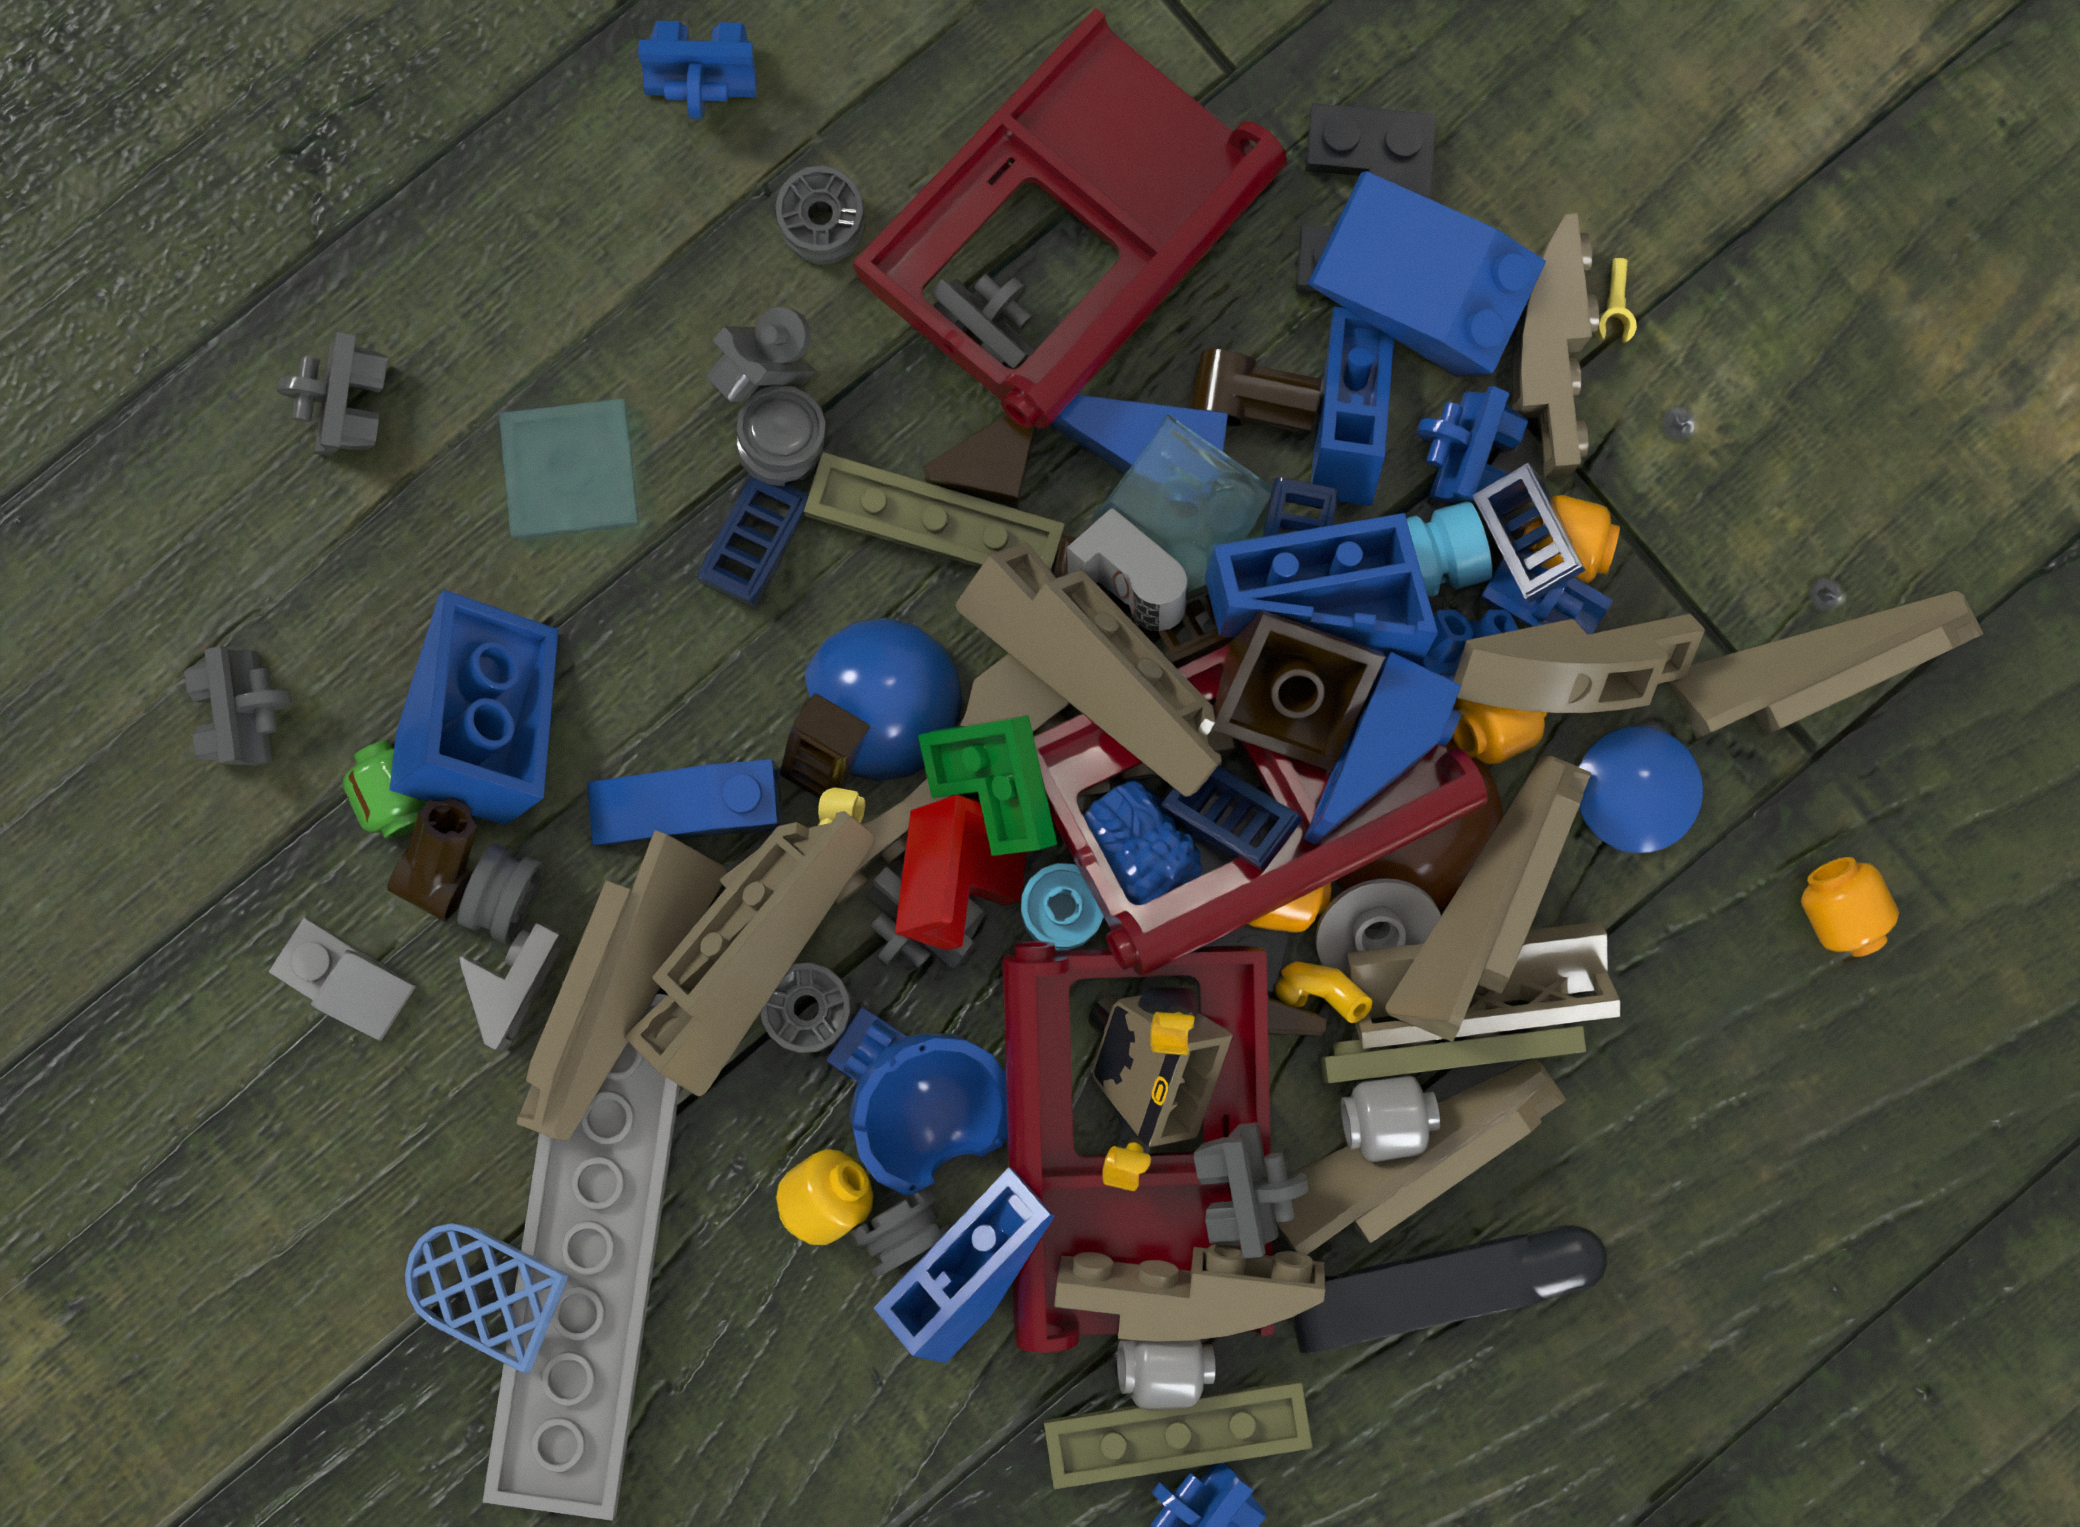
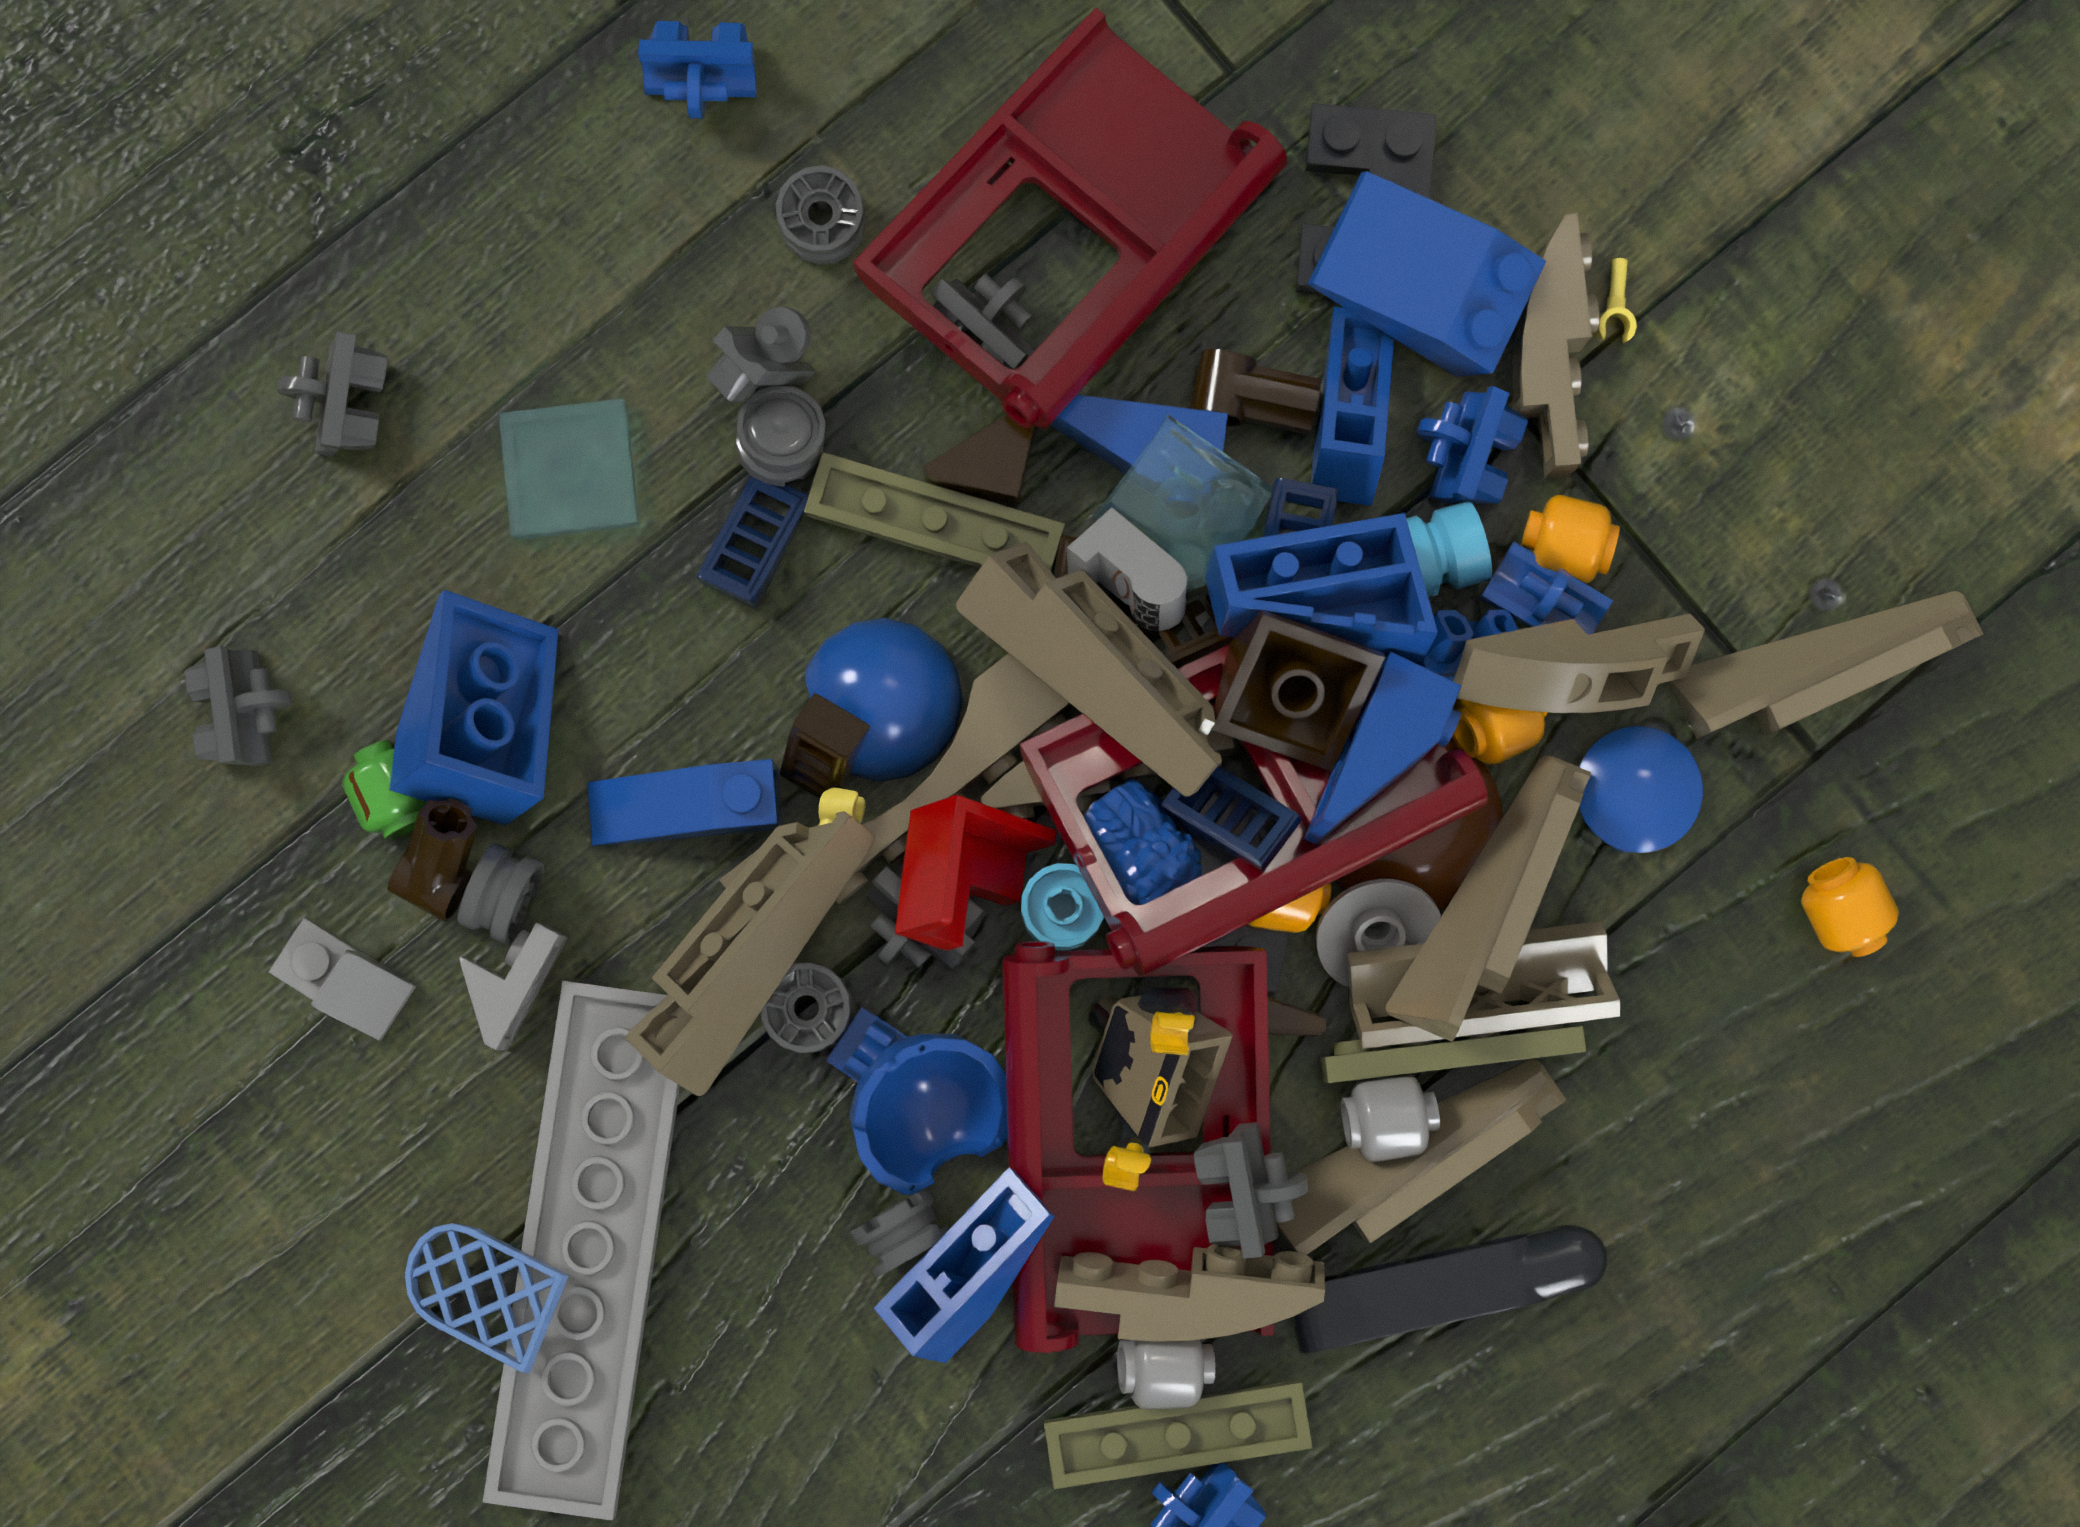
dark tan wedge [516,830,727,1141] -> none
yellow head [776,1149,874,1246] -> none
green plate [918,714,1057,856] -> none
yellow arm [1275,961,1373,1023] -> none
slope [1472,463,1586,603] -> none

